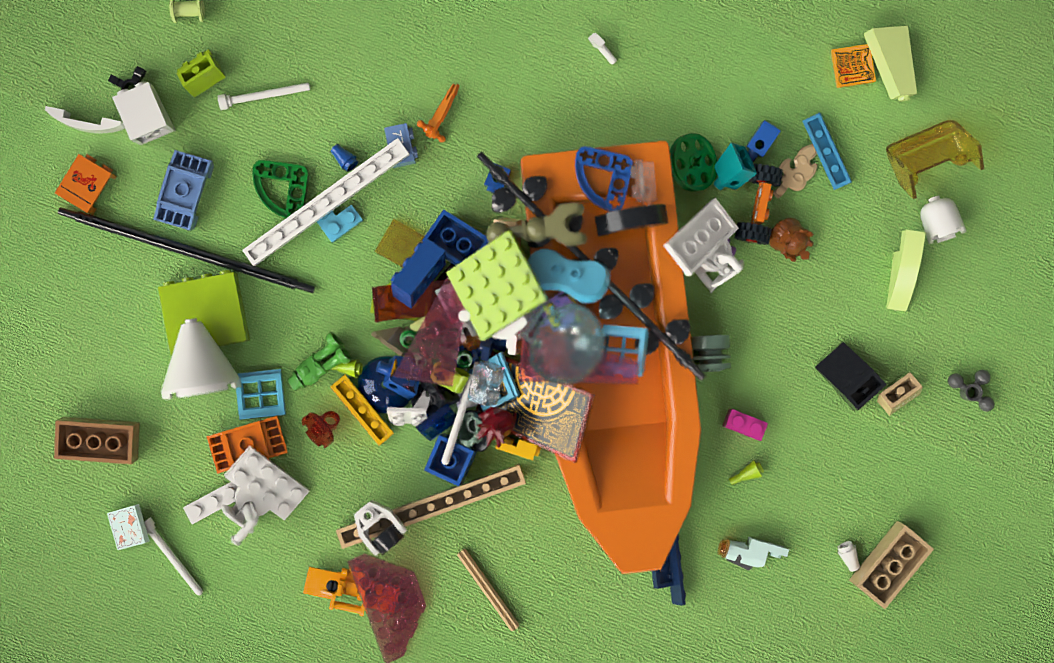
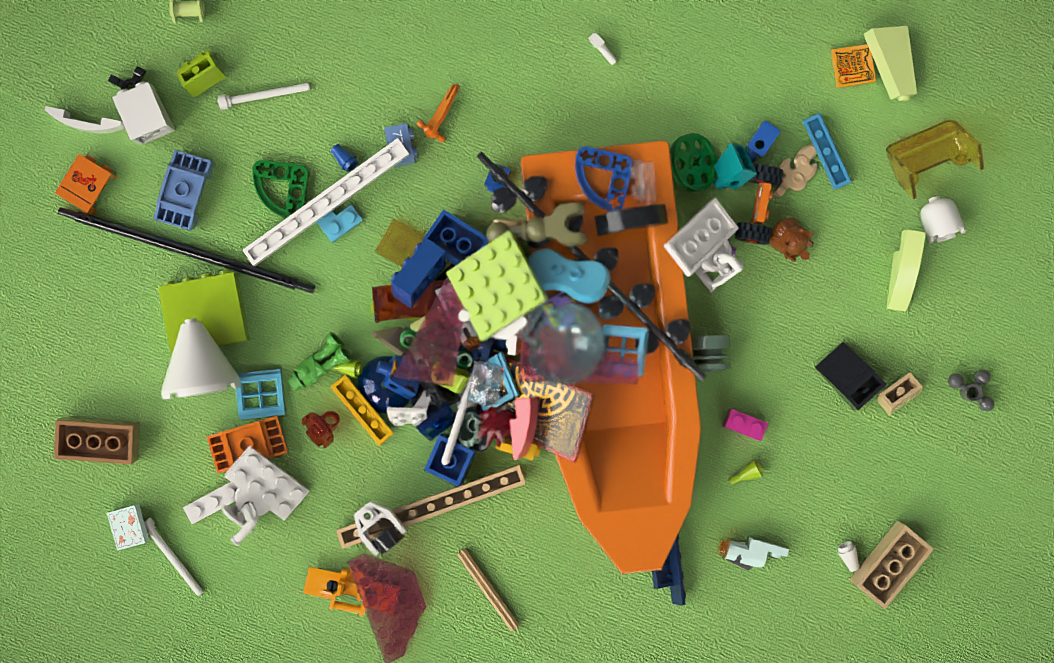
none -> slope [510,397,538,459]

